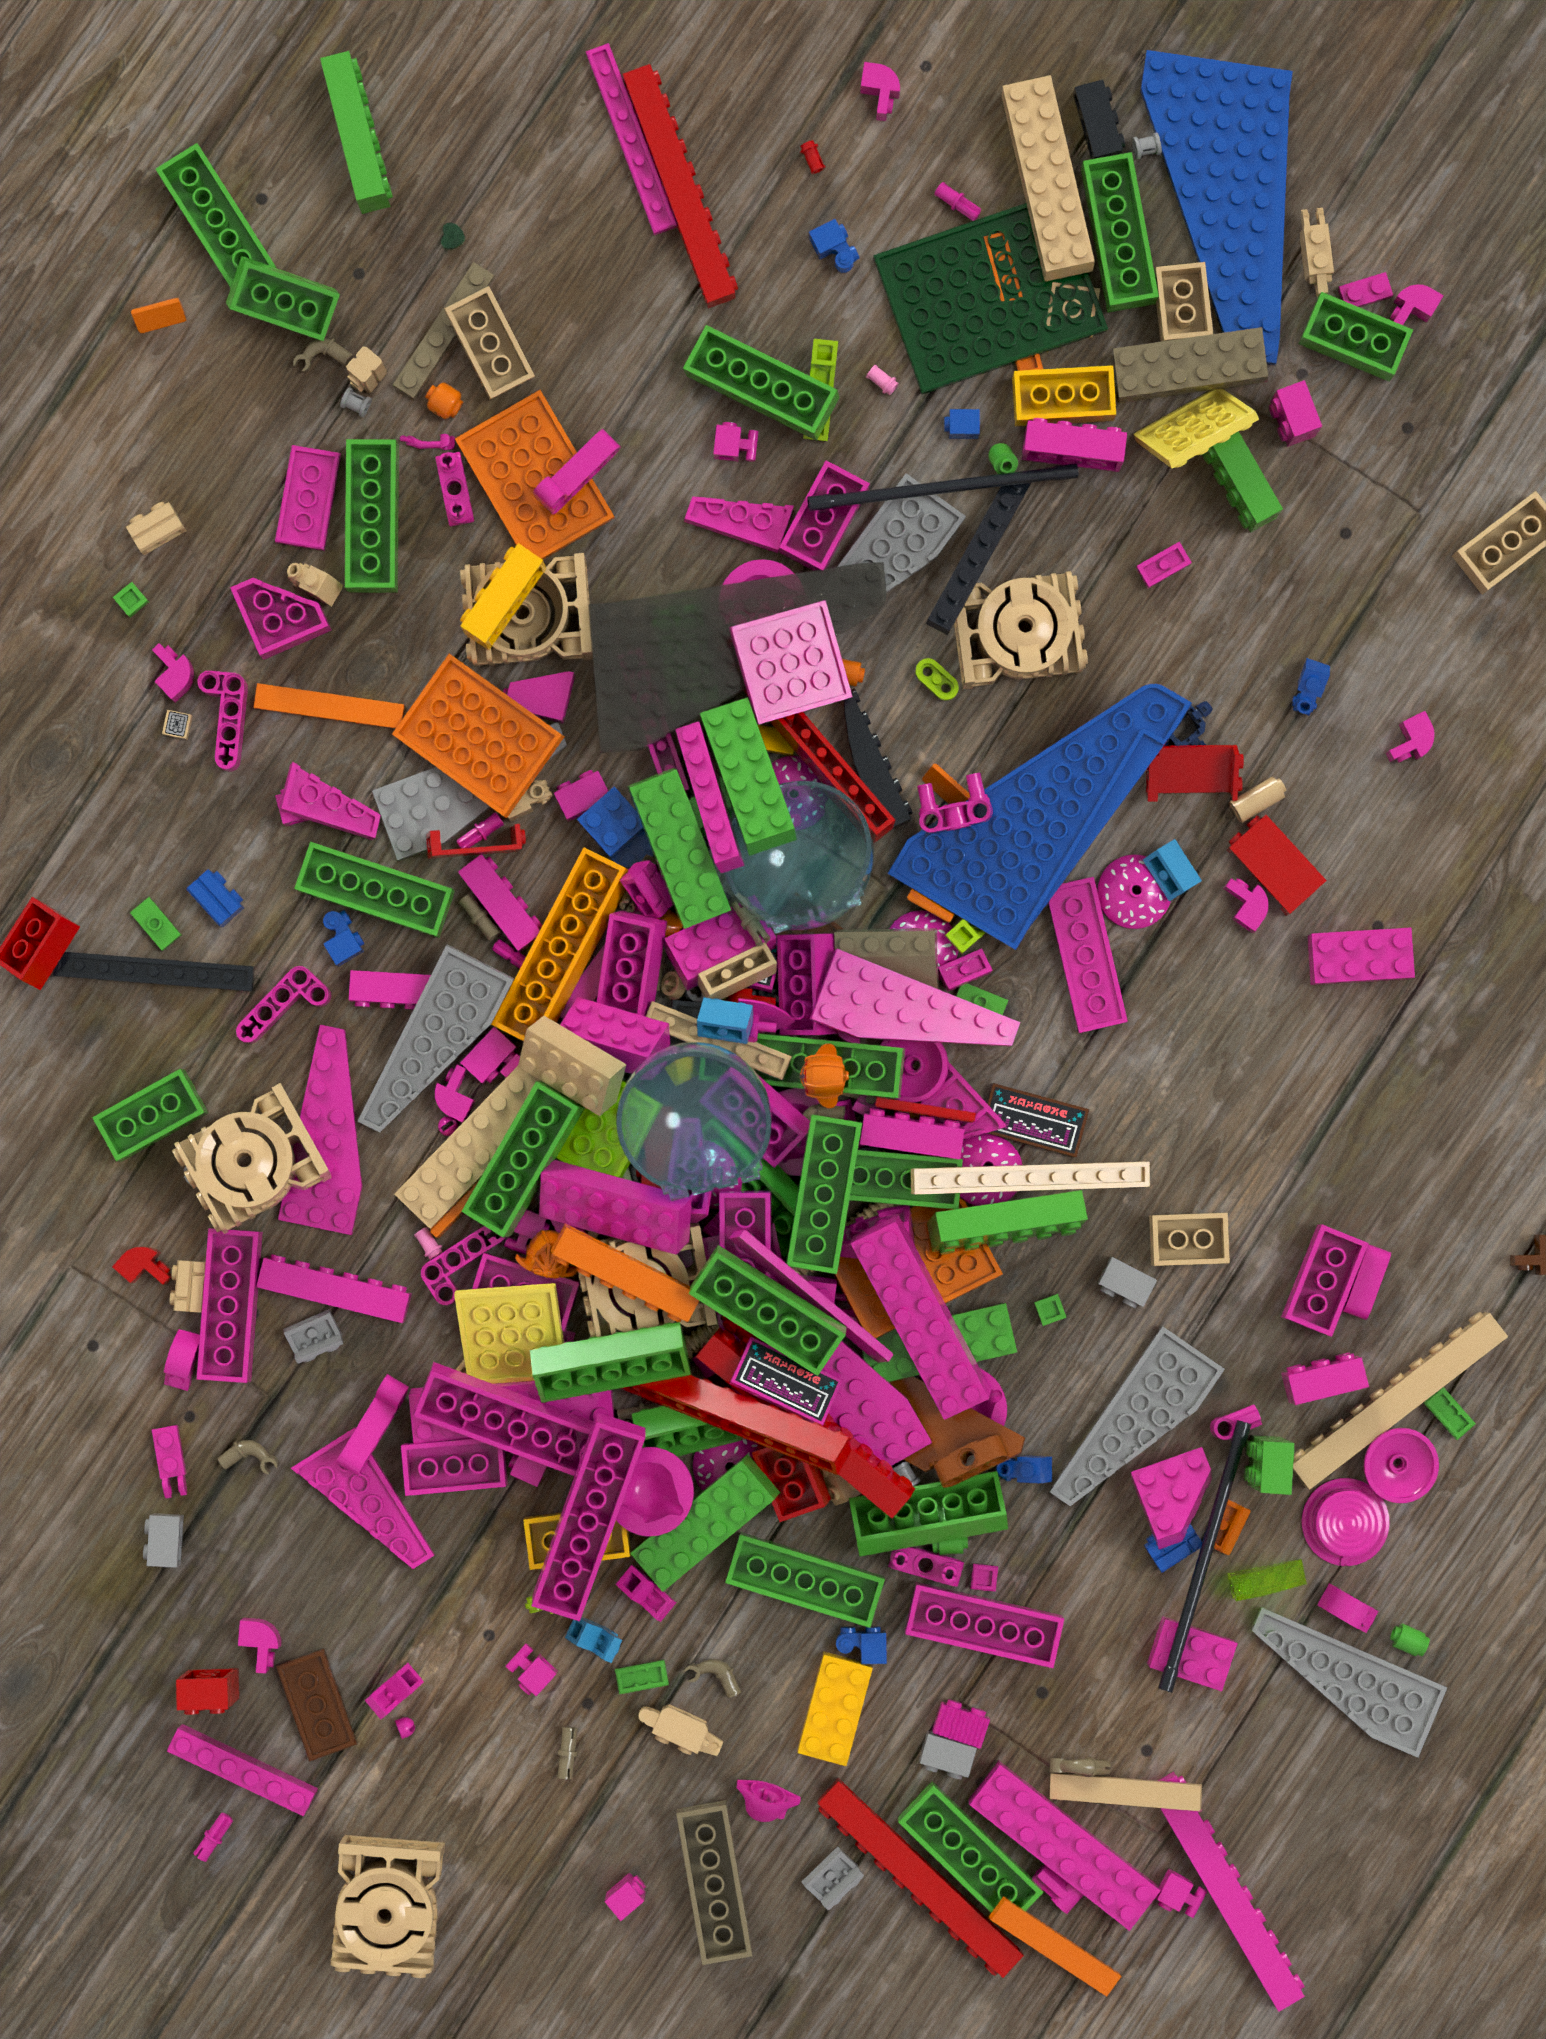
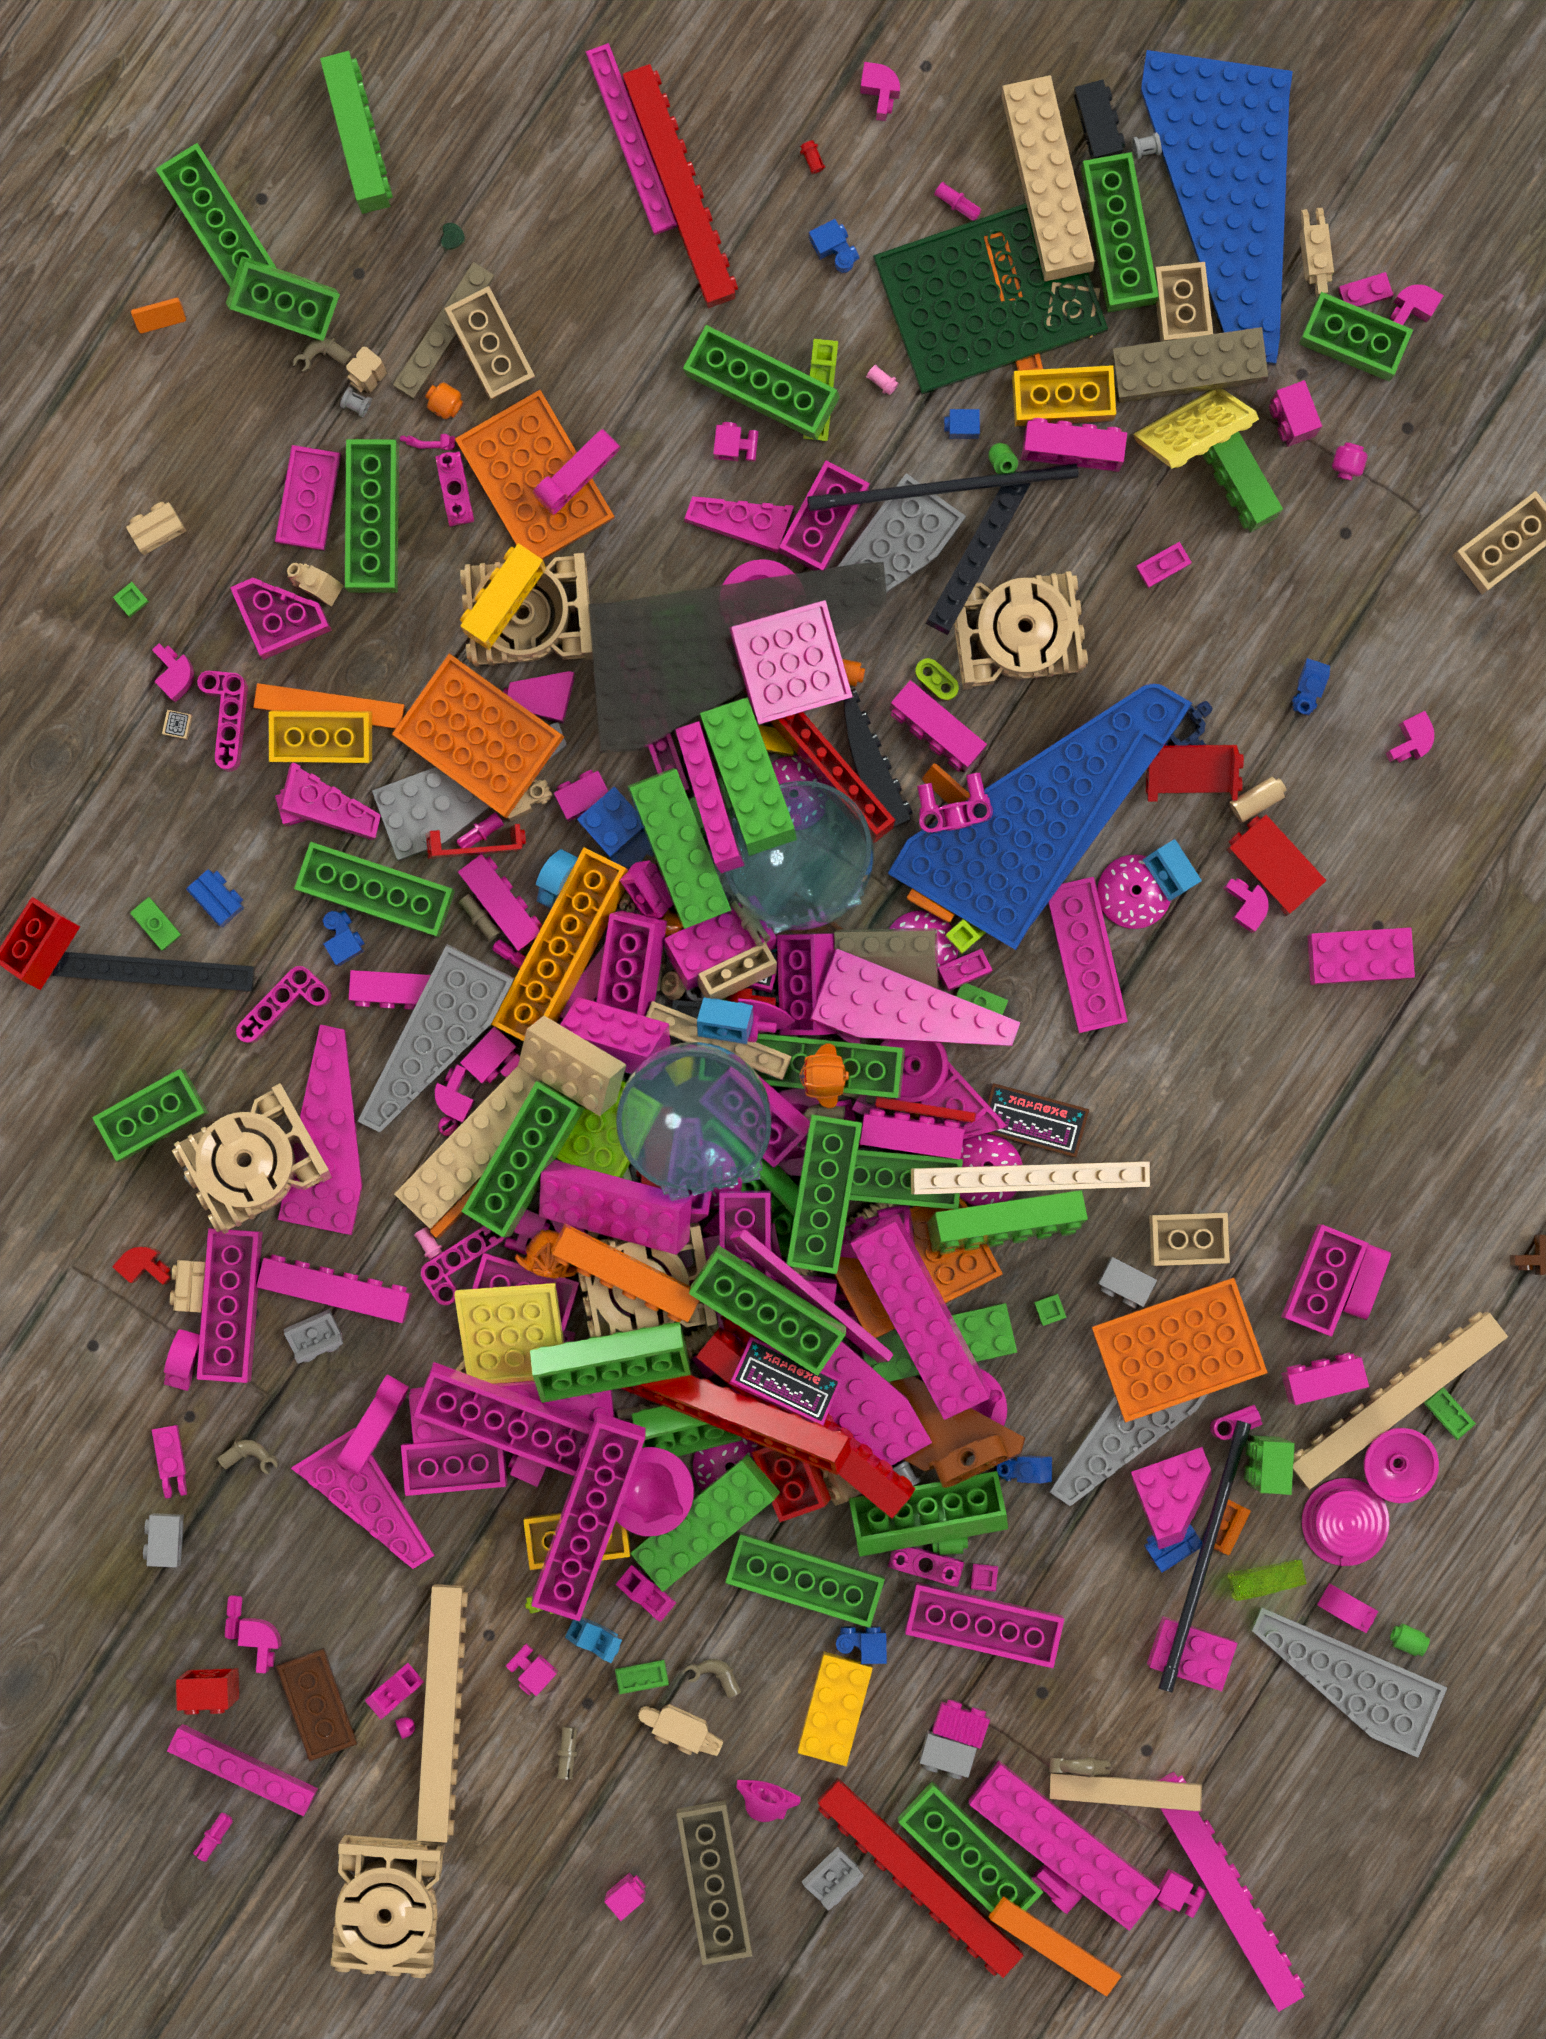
none -> dark pink piece [225,1595,242,1639]
none -> yellow brick [269,710,372,763]
none -> tan brick [417,1584,468,1842]
none -> dark azure brick [536,849,578,909]
none -> dark pink brick [889,680,987,773]
none -> orange plate [1091,1278,1268,1423]
none -> dark pink head [1332,442,1368,481]

